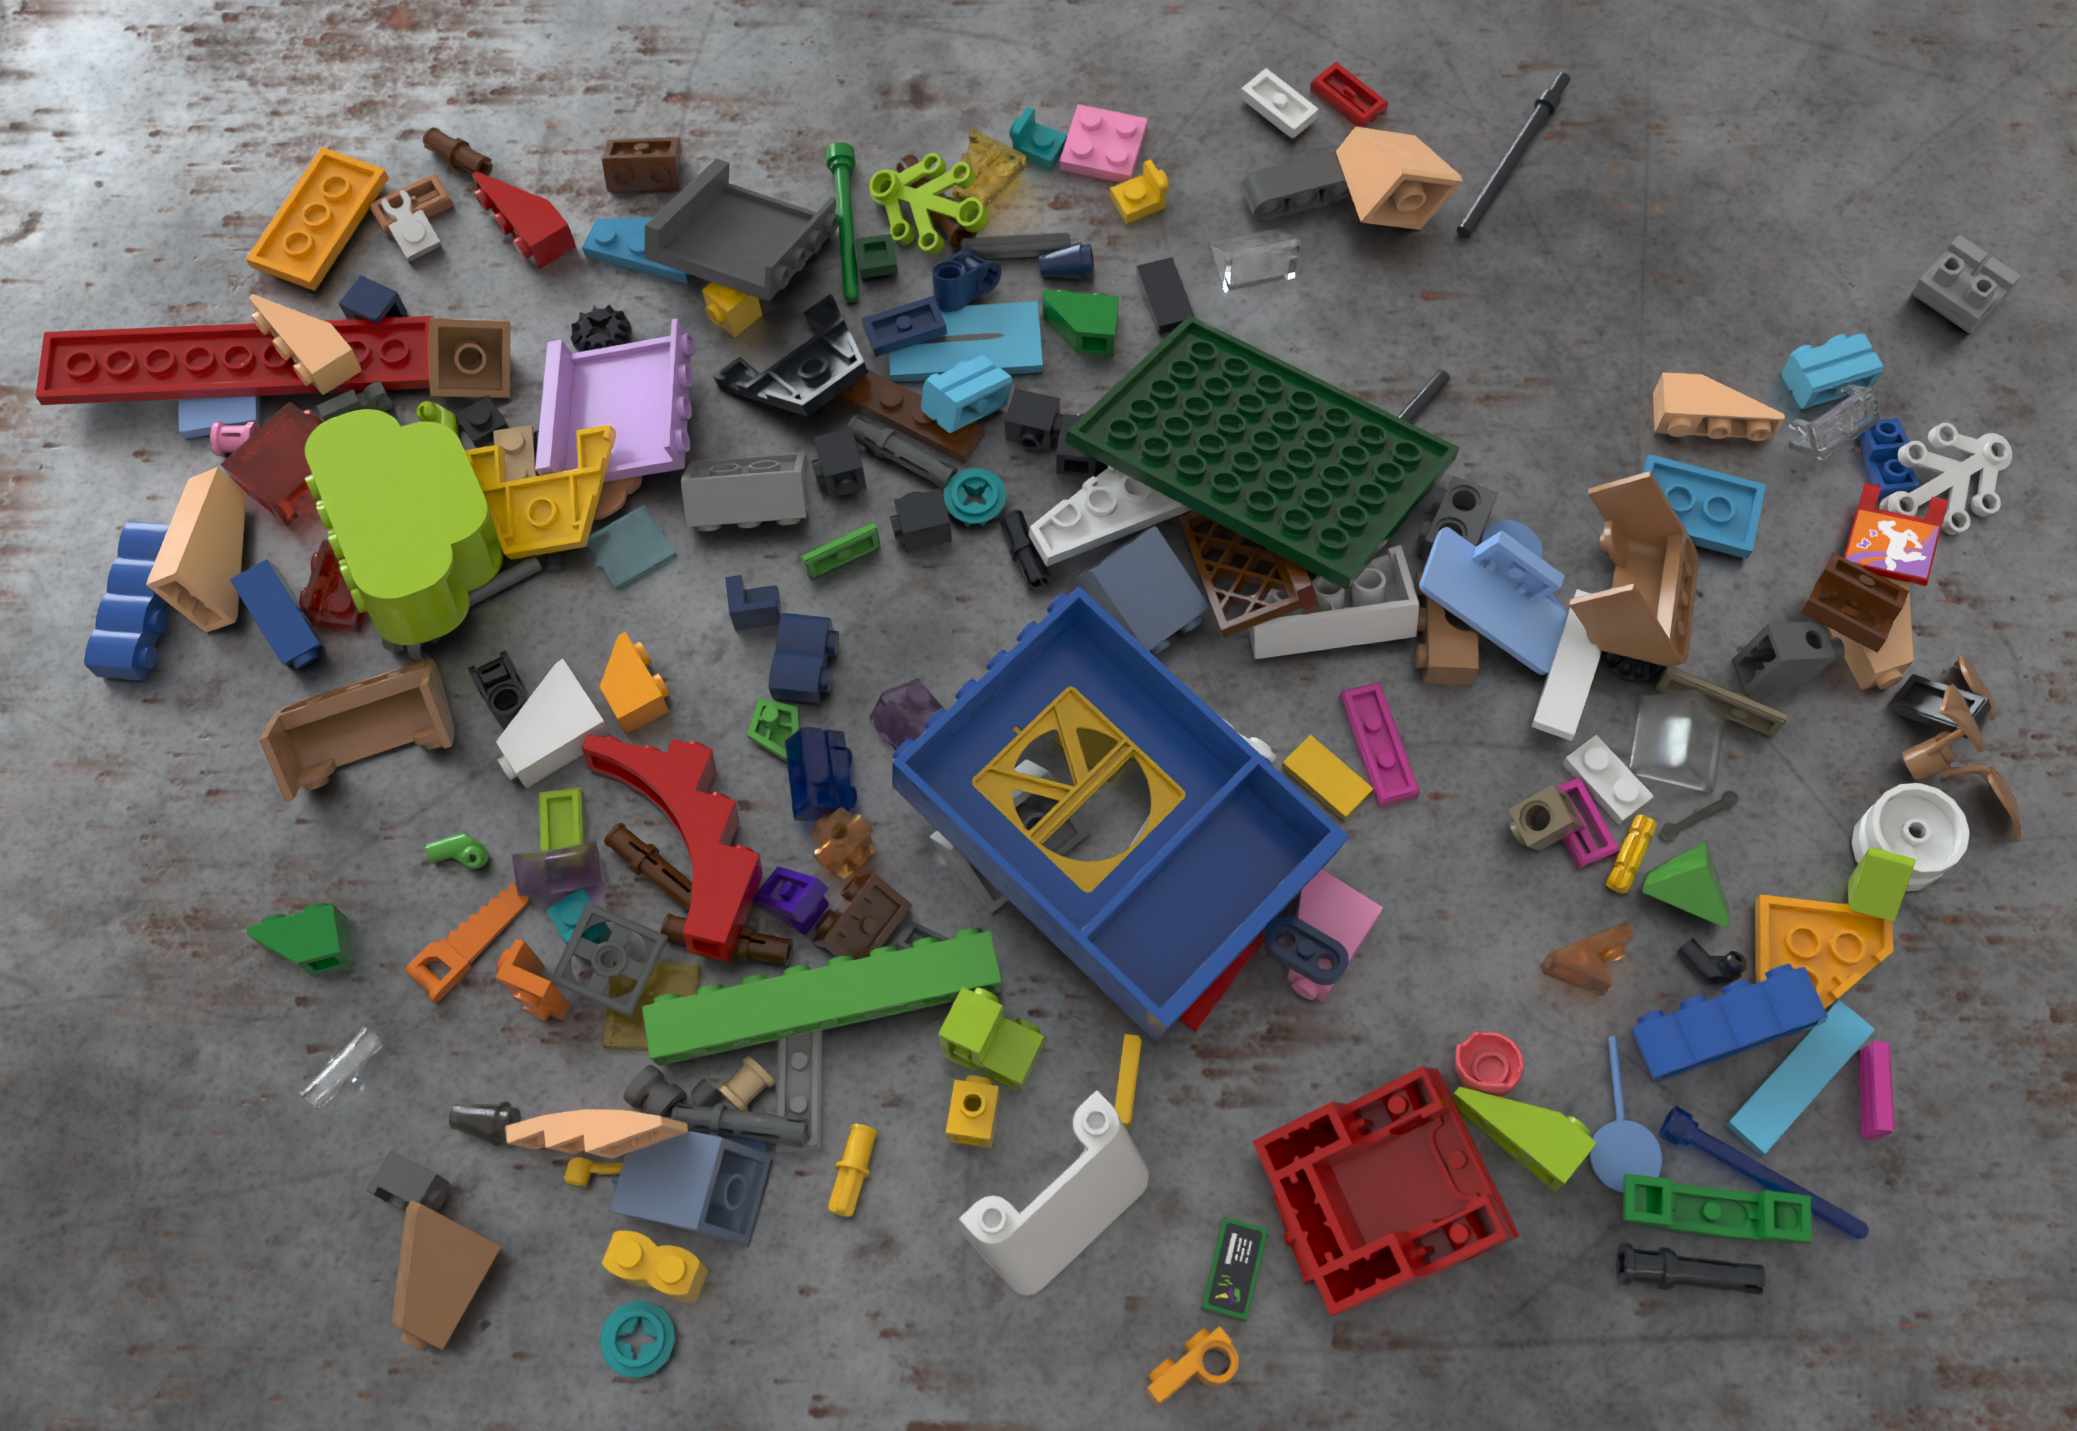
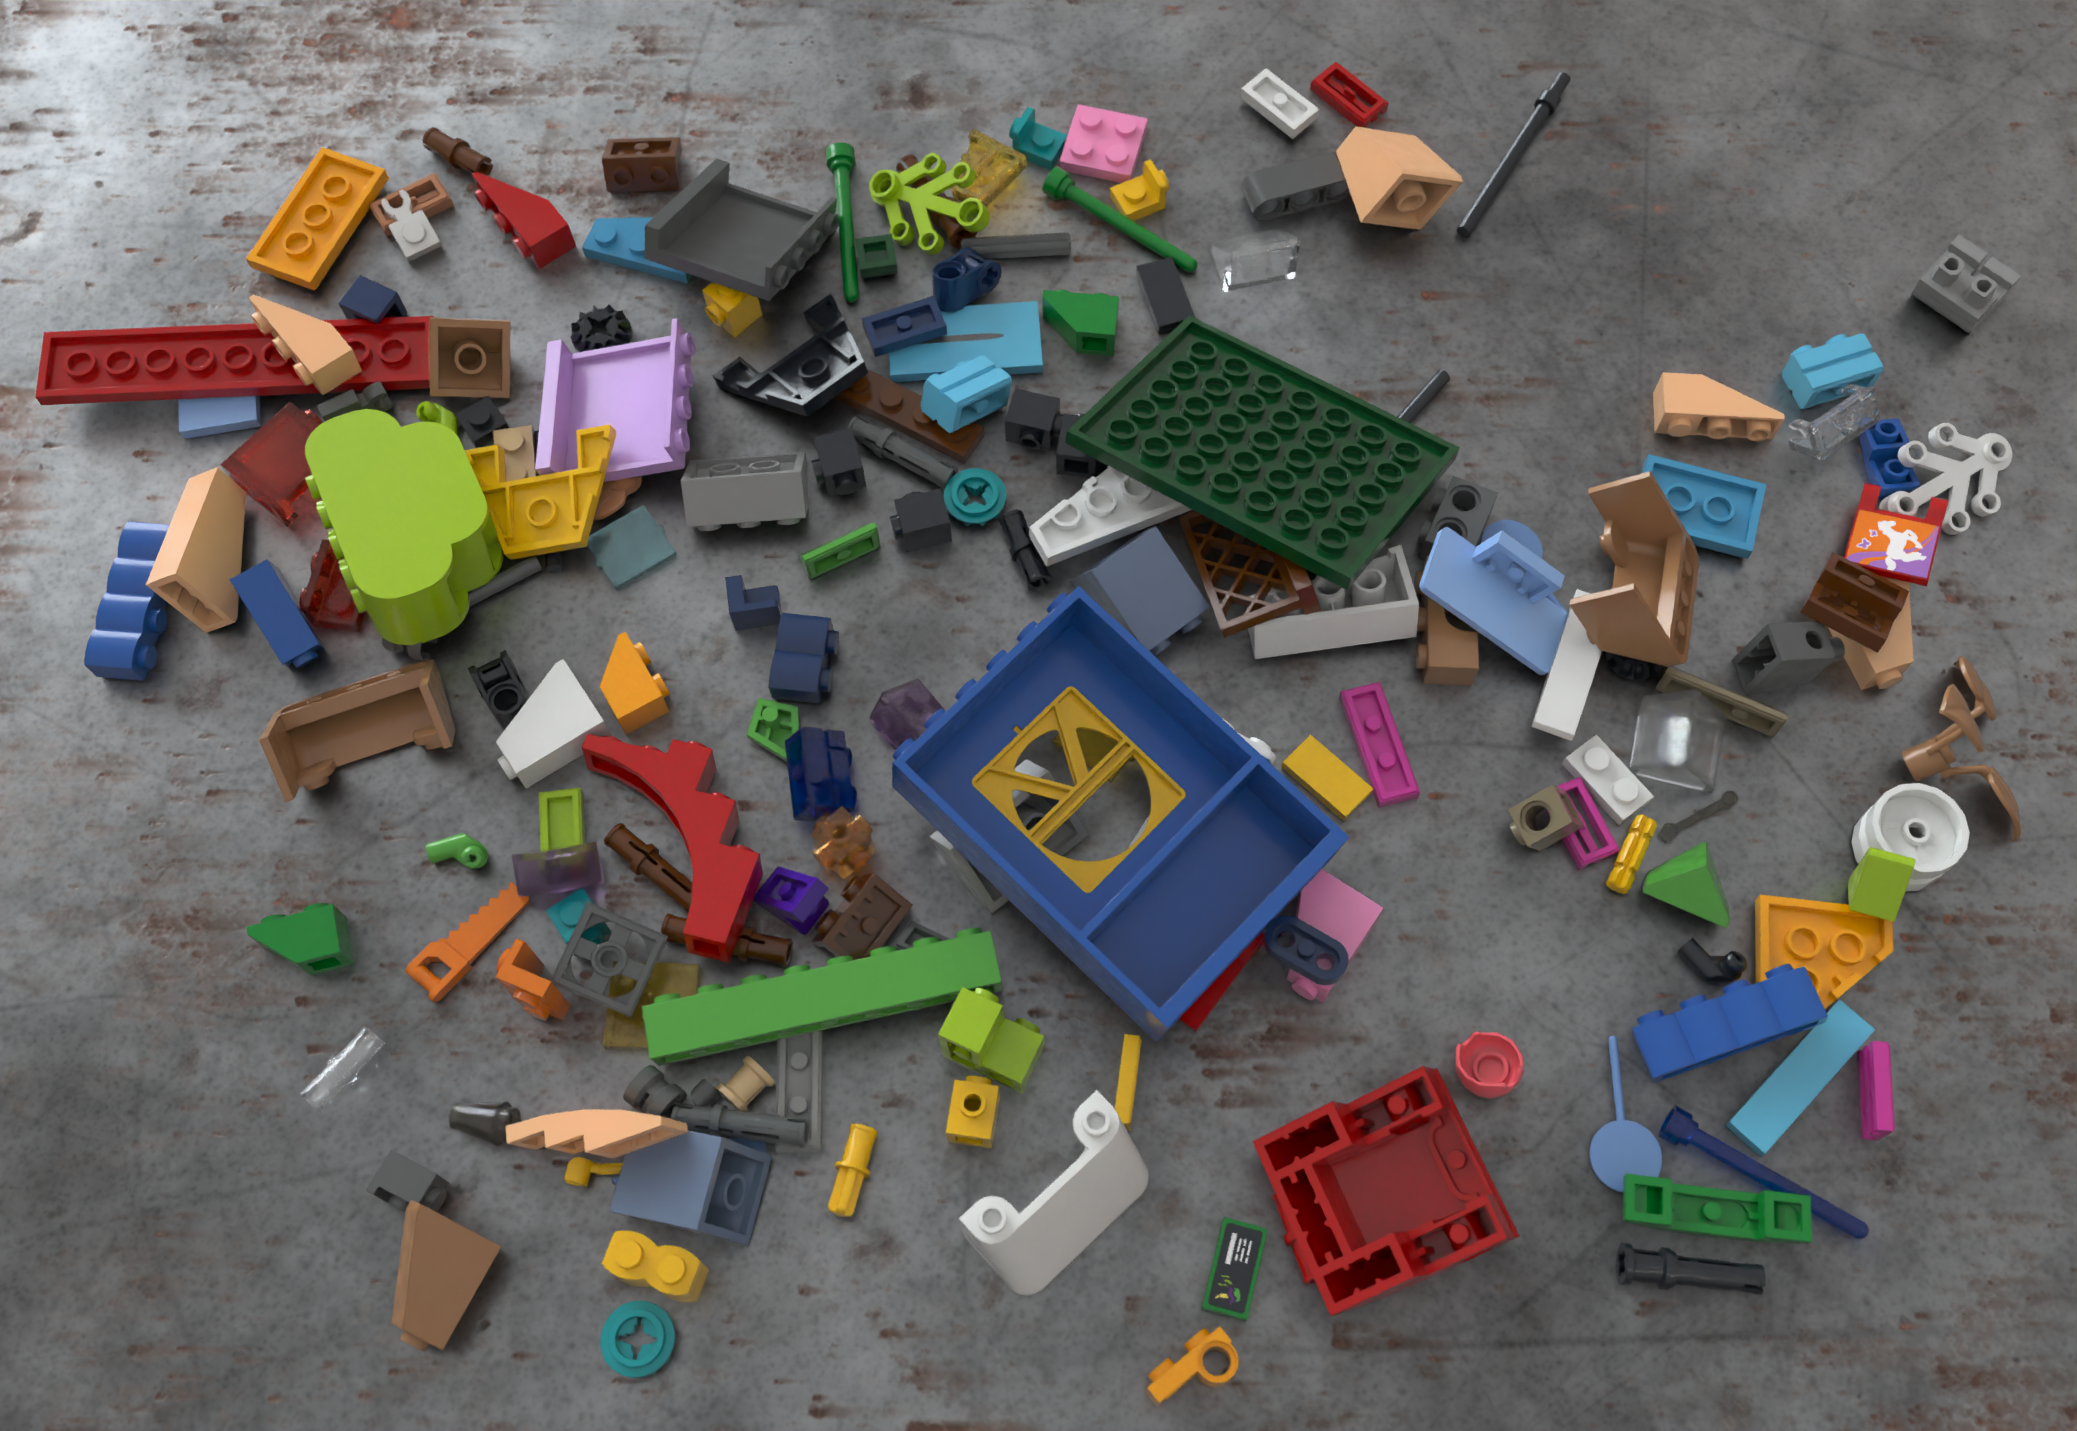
bright pink bush [210,422,262,457] -> none
dark blue cone [1039,241,1095,279] -> none
lime slope [1452,1087,1597,1192] -> none
clear orange slope [1540,921,1635,996] -> none
black tile [1889,674,1991,739] -> none
none -> green piece [1042,166,1198,272]

